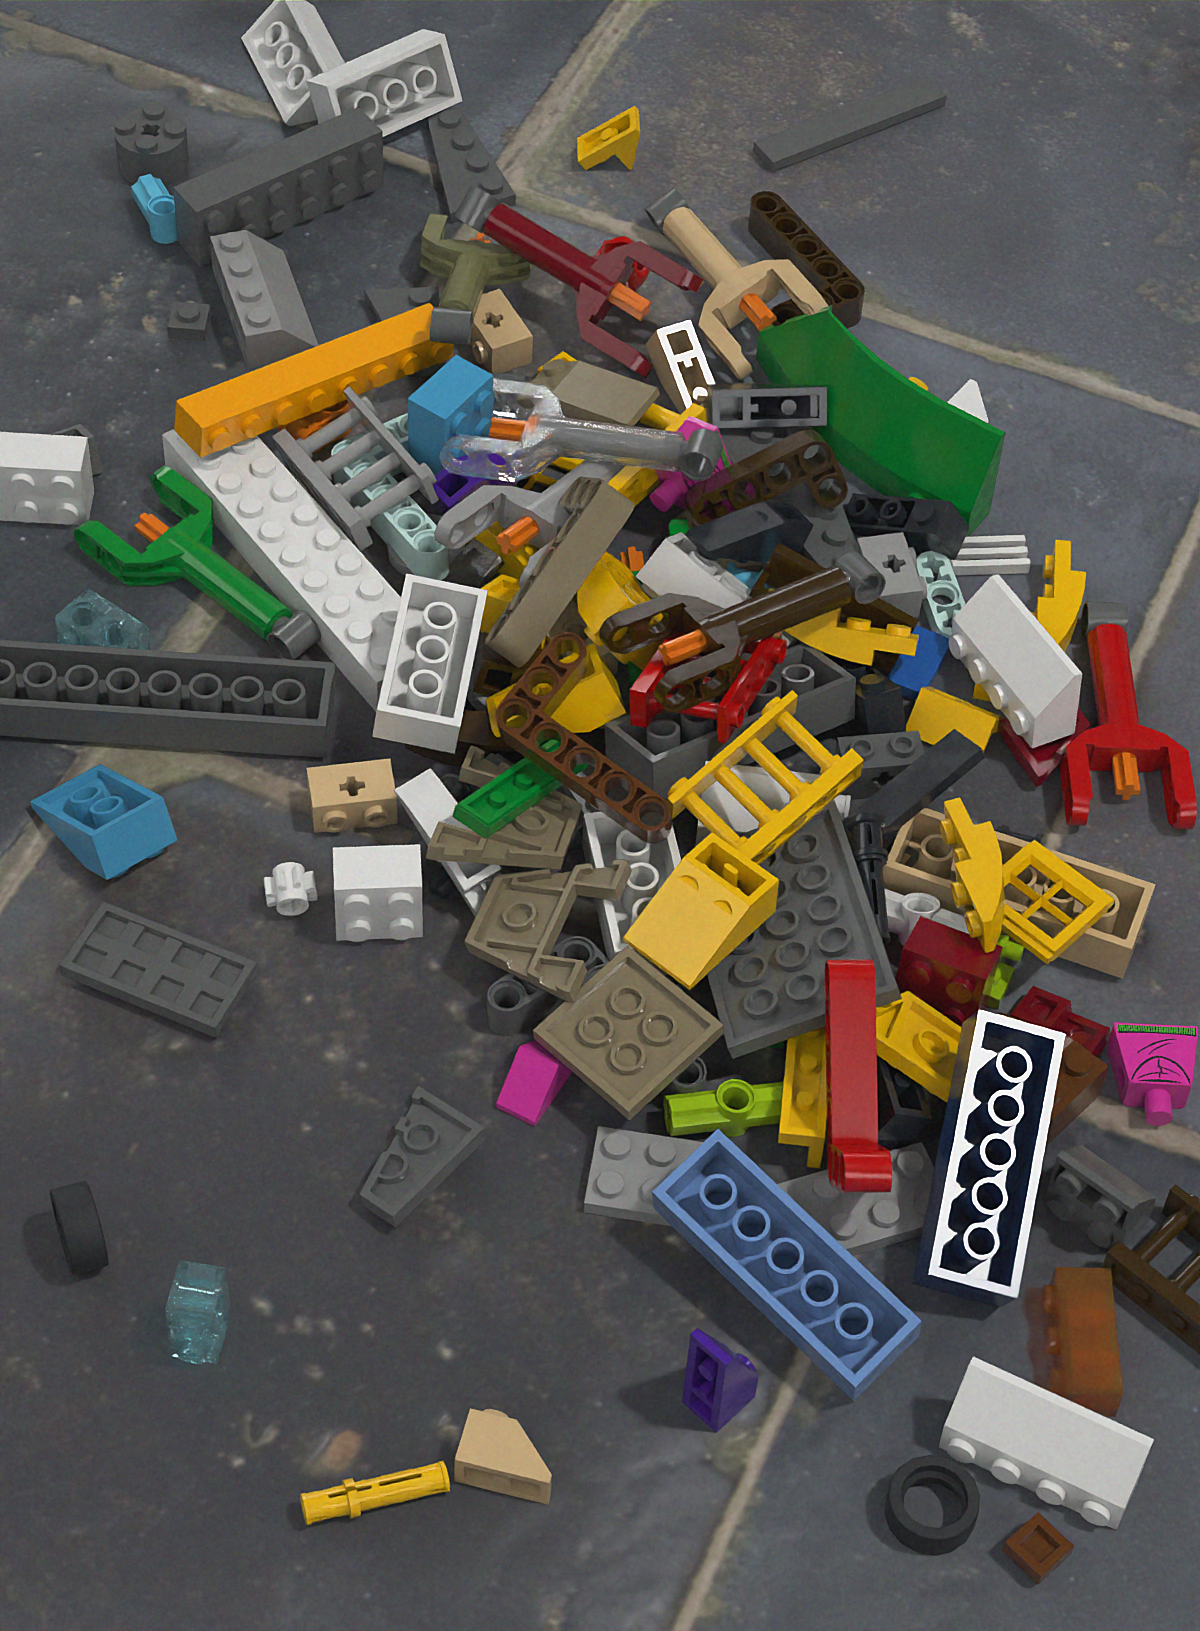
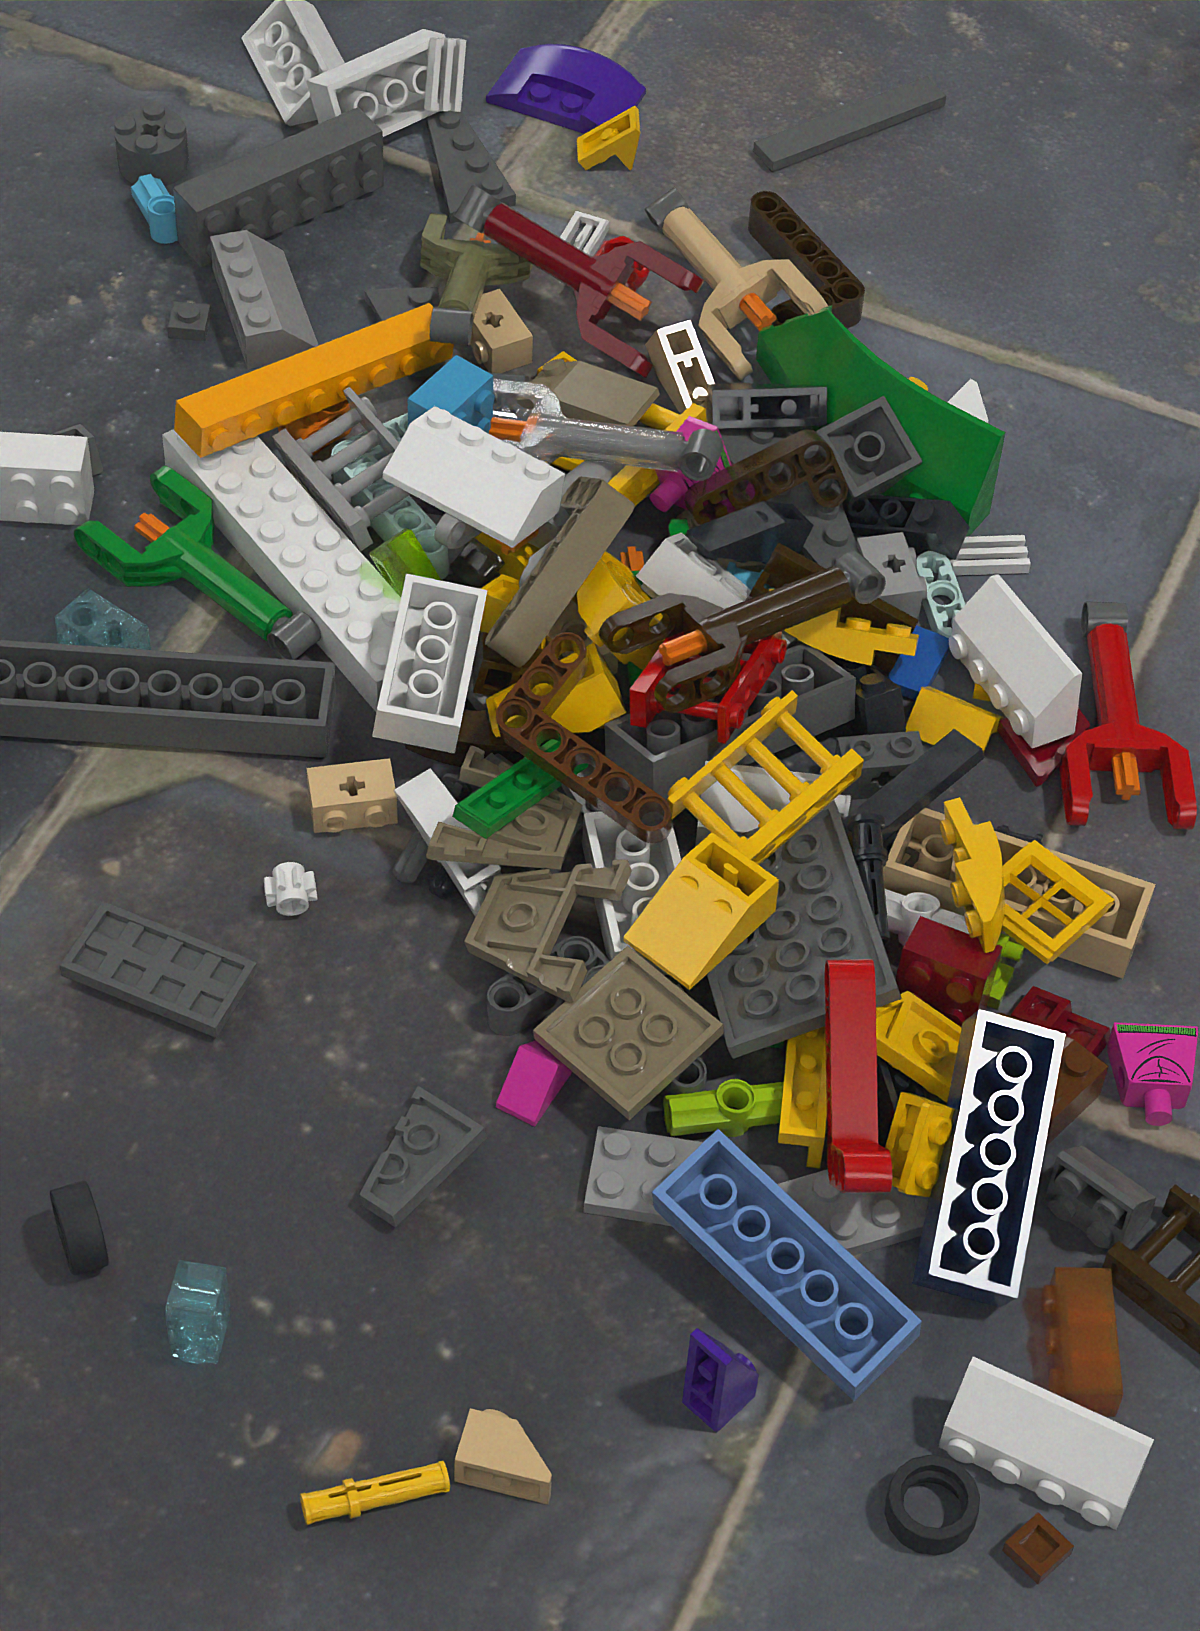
dark azure slope [30,764,177,880] -> none
white brick [333,844,423,942] -> none
yellow slope [1031,540,1086,652] -> none
none -> clear neon green panel [369,528,442,597]
none -> white slope [382,406,565,548]
none -> white tile [424,37,466,112]
none -> dark purple slope [486,44,646,134]
none -> white tile [560,211,609,256]
none -> dark grey slope [816,396,922,500]
none -> yellow bracket [885,1092,955,1197]

